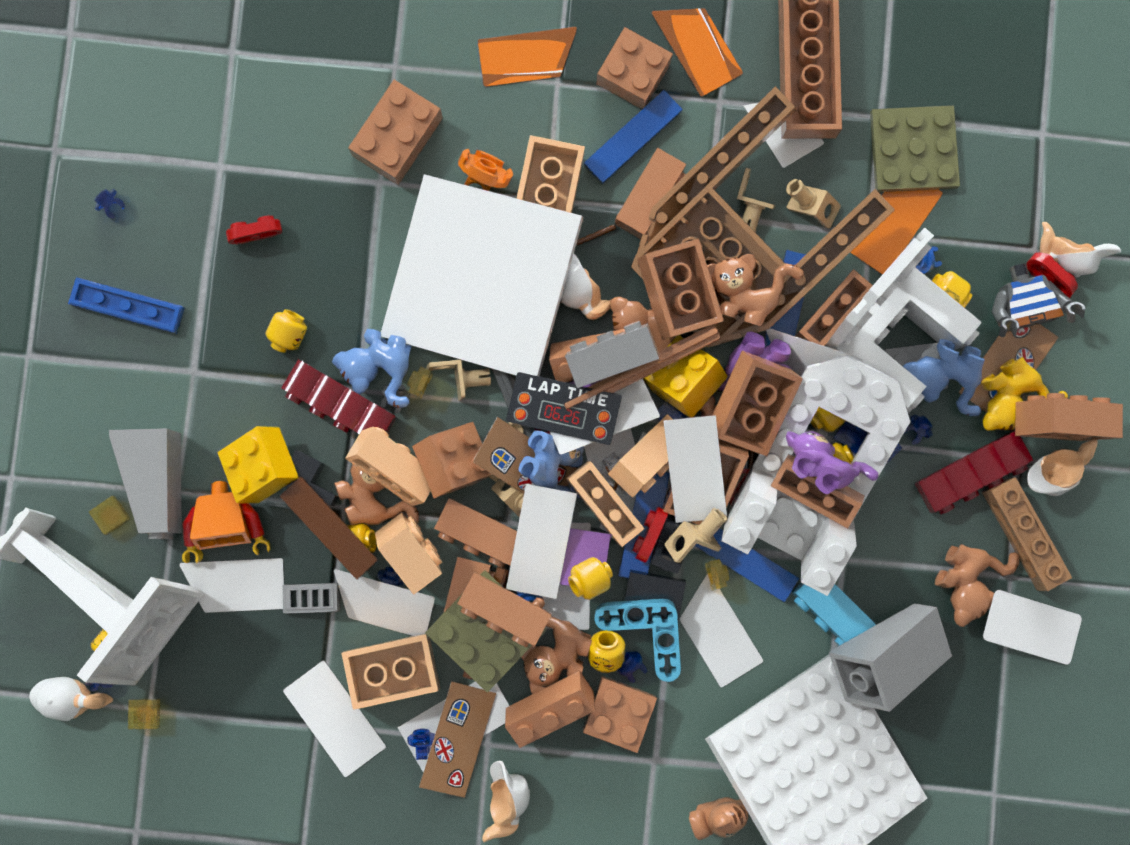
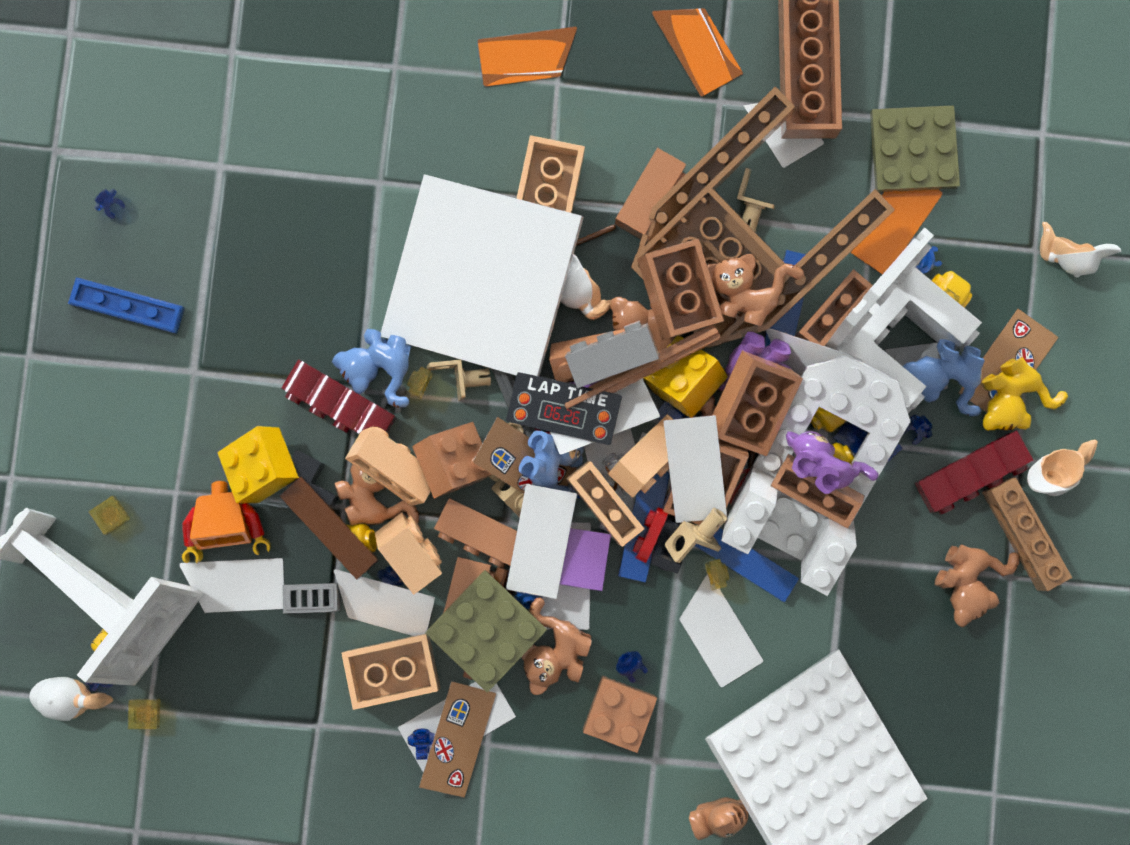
light grey slope [109,428,182,539] -> none
red plate [226,216,283,244] -> none
yellow head [265,309,307,353] -> none
white sticker [283,661,386,777] -> none
nougat brick [348,79,443,185] -> none
nougat brick [457,572,552,648] -> none
orange tile [458,149,513,191] -> none
hair [482,761,530,842] -> none
nougat brick [505,671,595,748] -> none
yellow head [568,557,613,600] -> none
blue tile [584,90,683,185] -> none
yellow head [588,630,625,673] -> none
medium azure beam [594,599,681,682] -> none
nougat brick [597,27,673,109] -> none
black tile [620,570,686,635] -> none
tan bracket [786,179,841,229] -> none
medium azure brick [791,583,876,646] -> none
light grey slope [829,604,952,712] -> none
white sticker [983,590,1082,665] -> none
torso [992,263,1085,337] -> none
nougat brick [1015,393,1123,441] -> none
red plate [1026,252,1078,298] -> none

